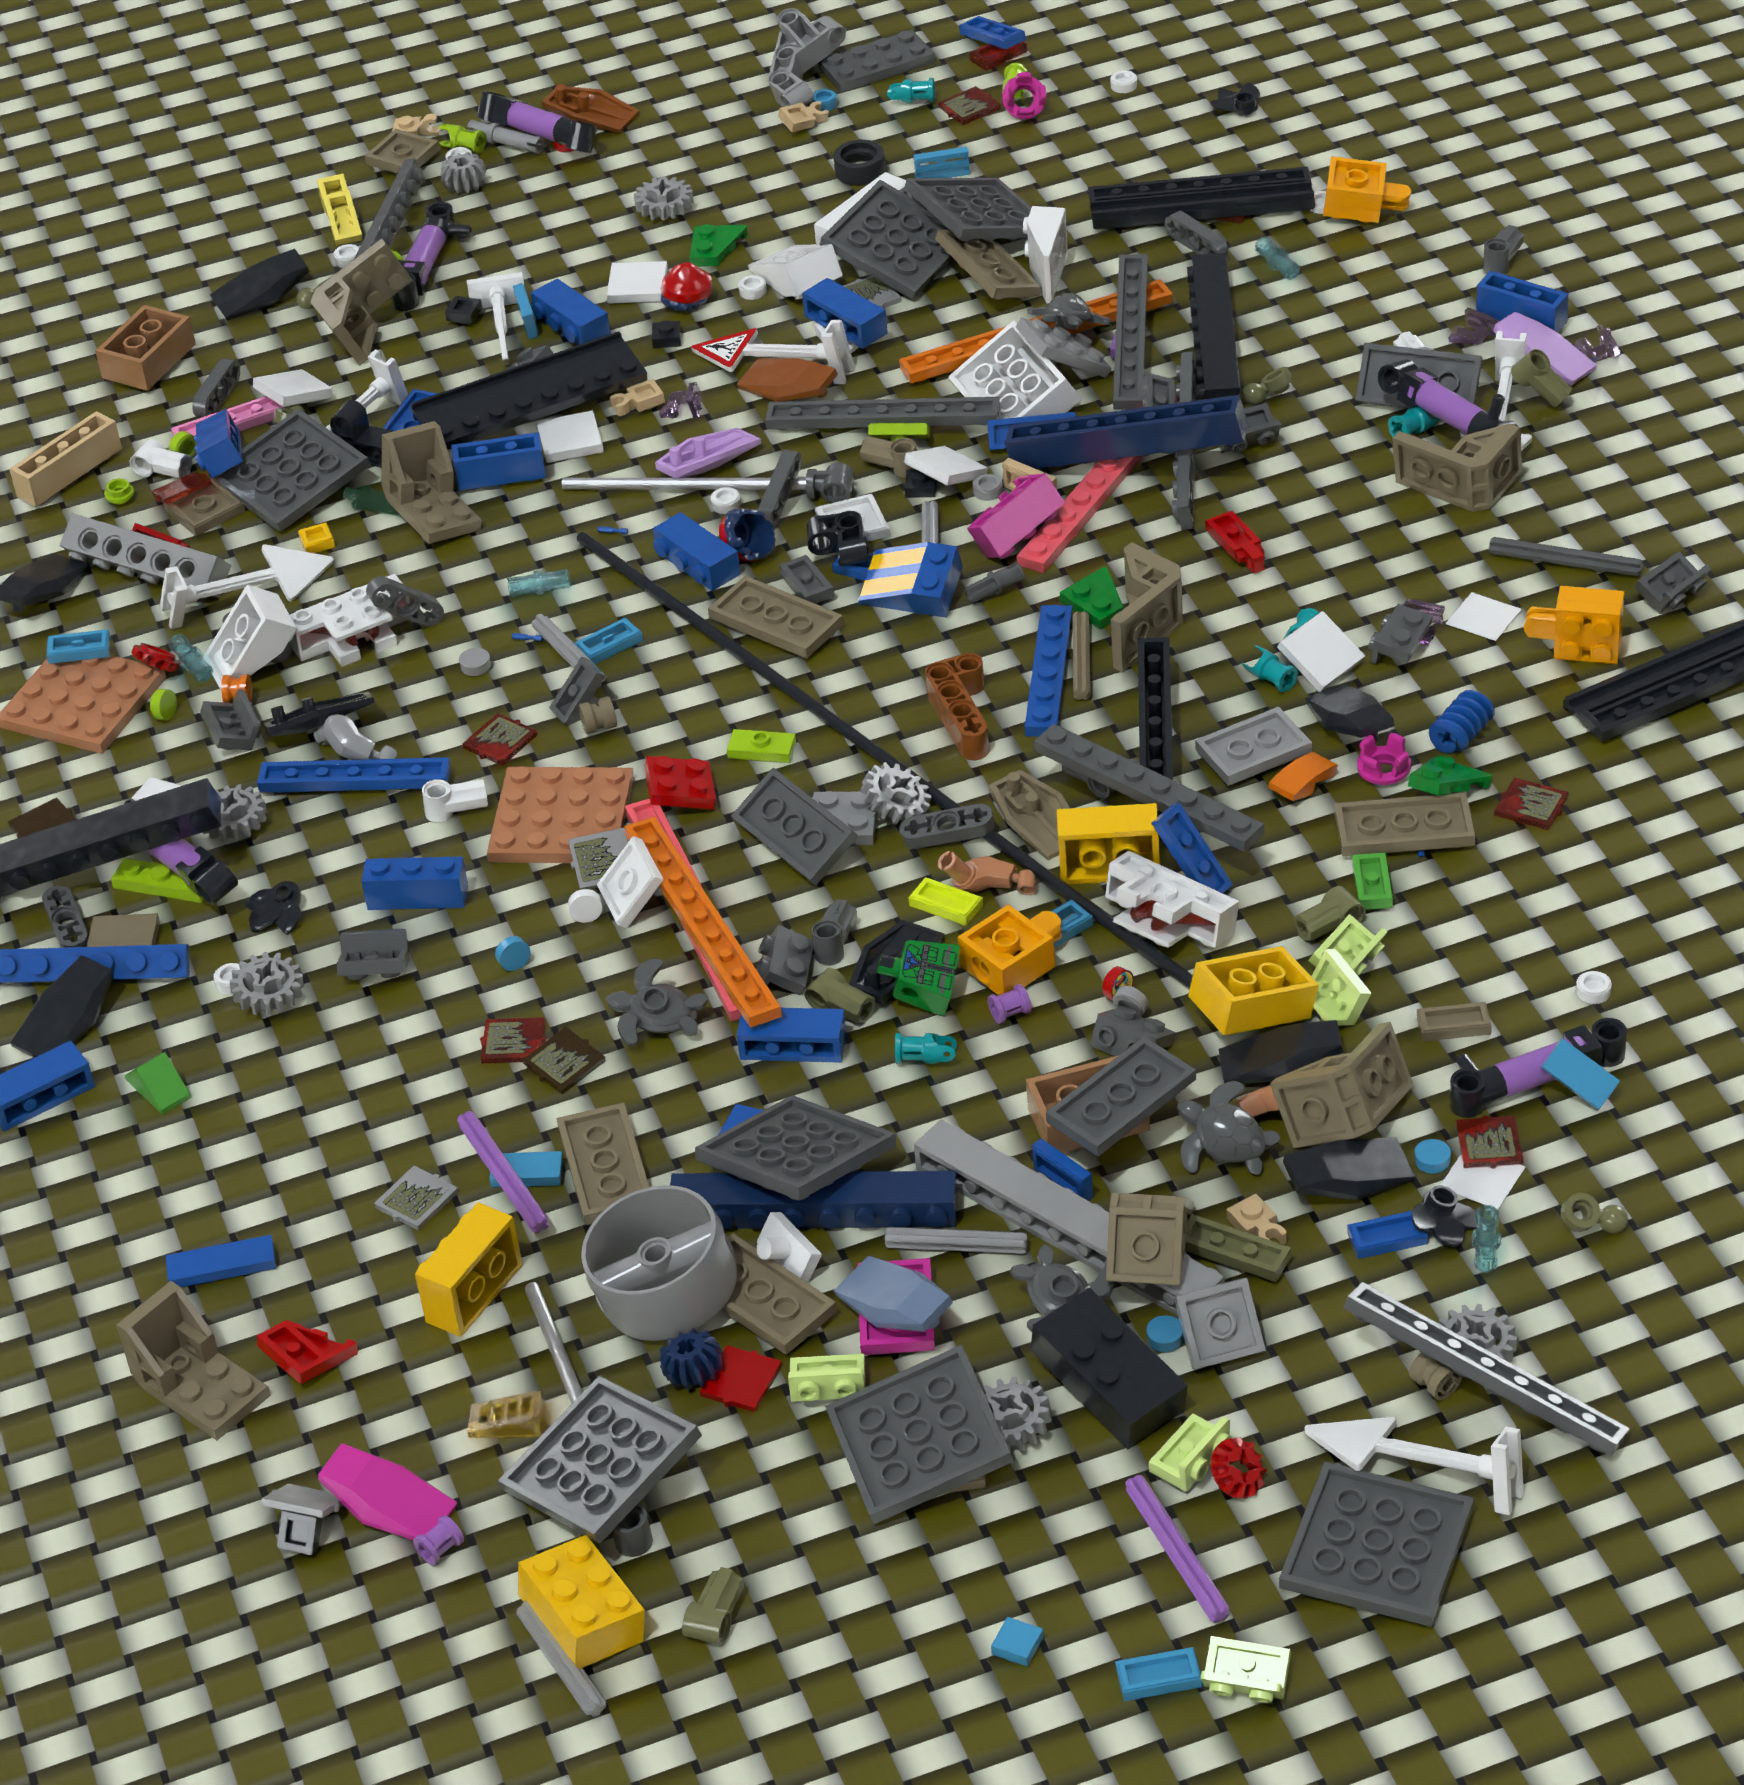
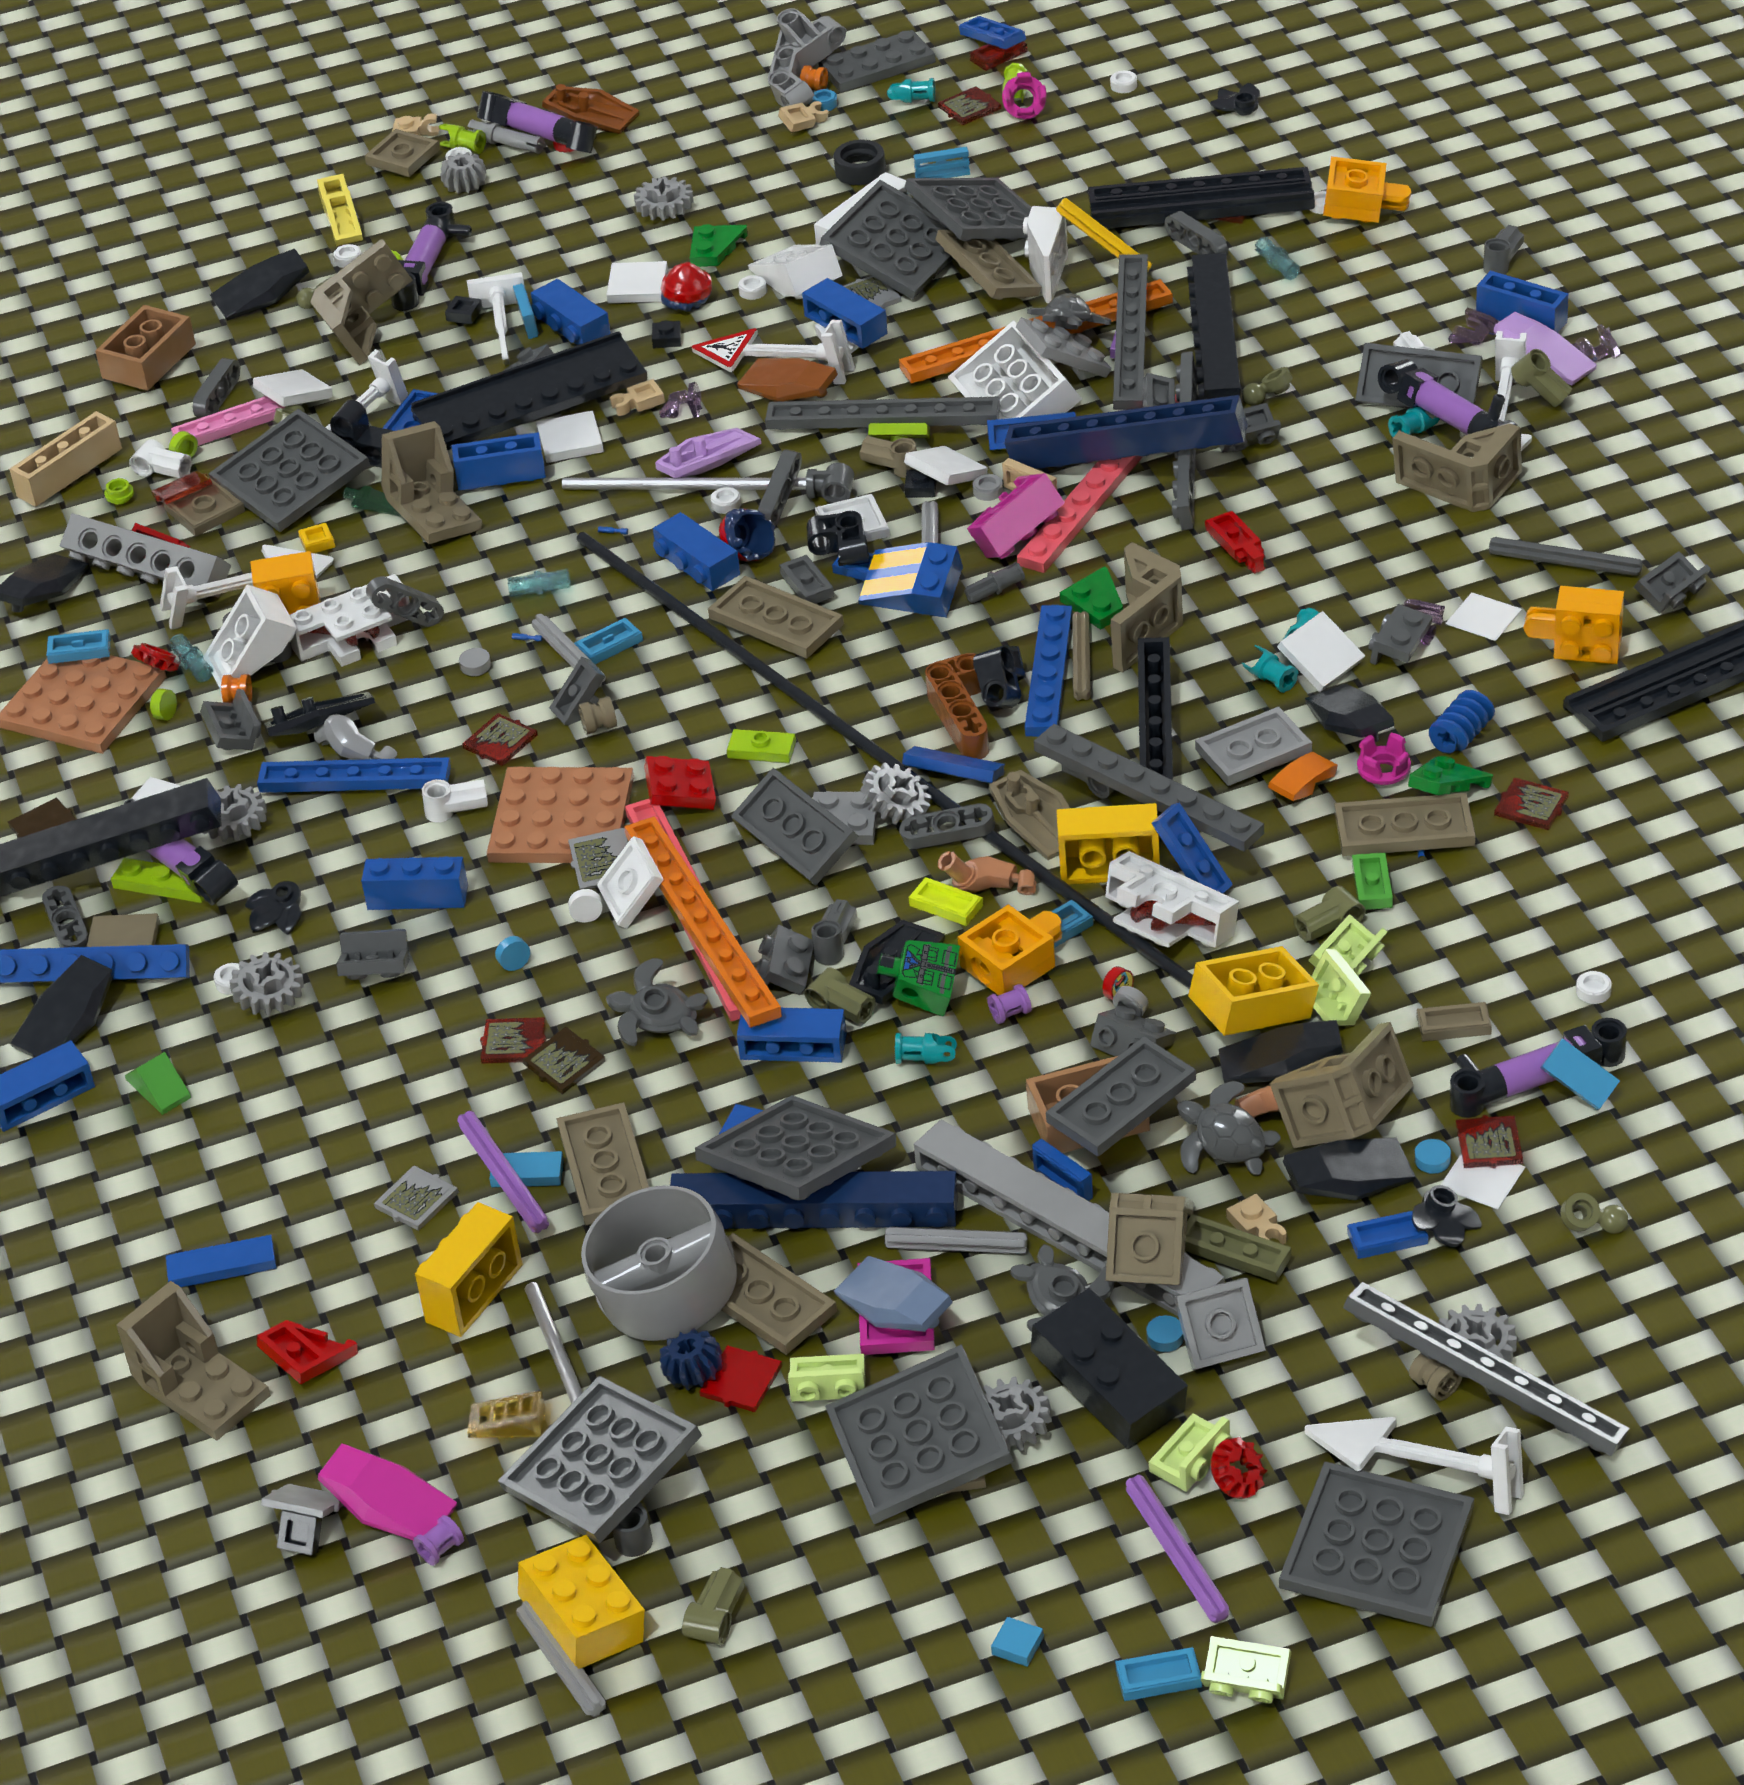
blue brick [194,409,243,478] -> none
dark grey plate [355,158,424,259] -> none
white tile [757,1212,822,1283] -> none
clear light blue pin [1472,1205,1501,1273] -> none
none -> light orange brick [250,551,321,615]
none -> orange wheel [800,65,828,91]
none -> blue tile [902,746,1004,783]
none -> black piece [973,645,1026,709]
none -> yellow axle [1056,198,1152,272]

